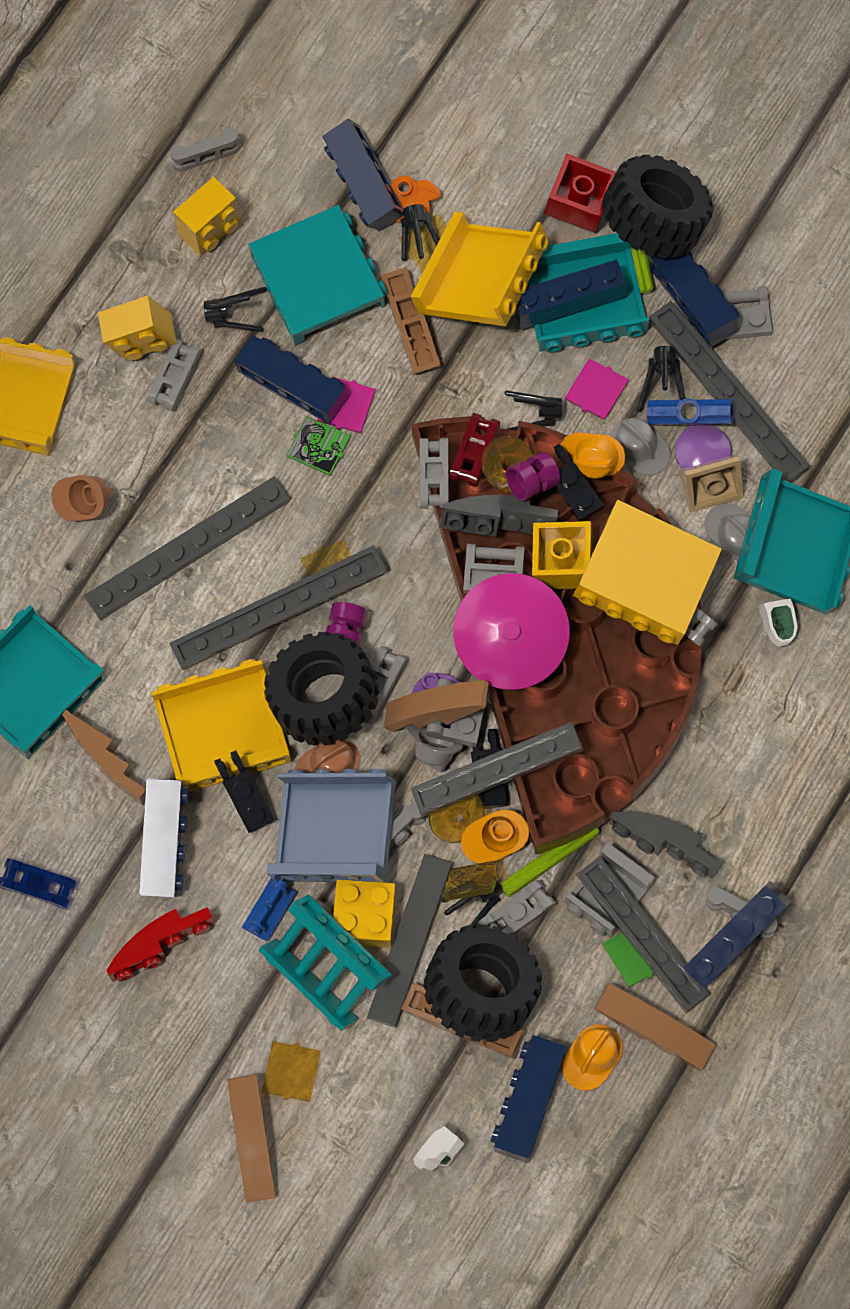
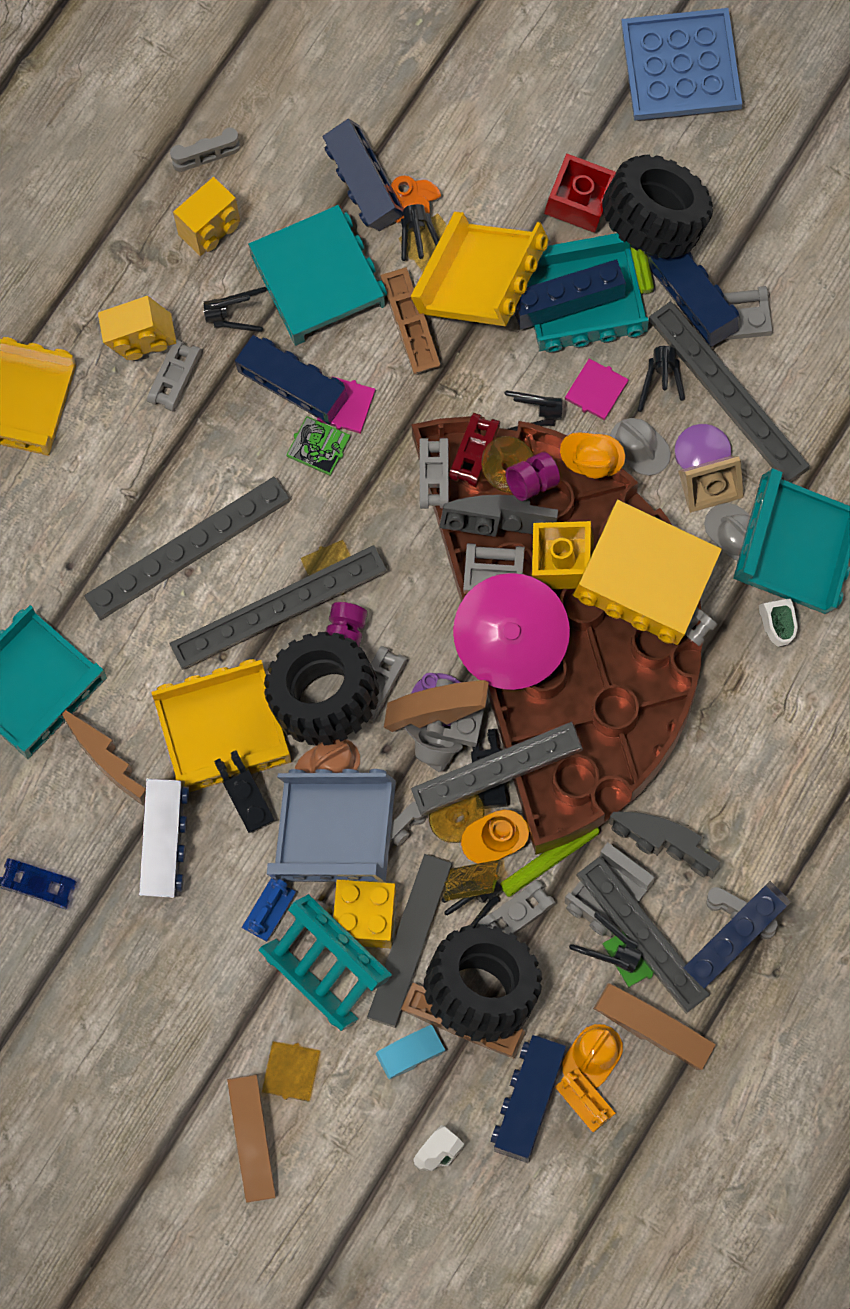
nougat piece [51,475,114,521] -> none
red slope [106,907,215,982] -> none
black hinge [553,444,604,522] -> none
blue piece [647,398,734,426] -> none
none -> medium azure slope [376,1025,445,1079]
none -> light orange hinge [555,1068,616,1132]
none -> black plant [569,912,642,973]
none -> medium blue plate [621,8,742,120]

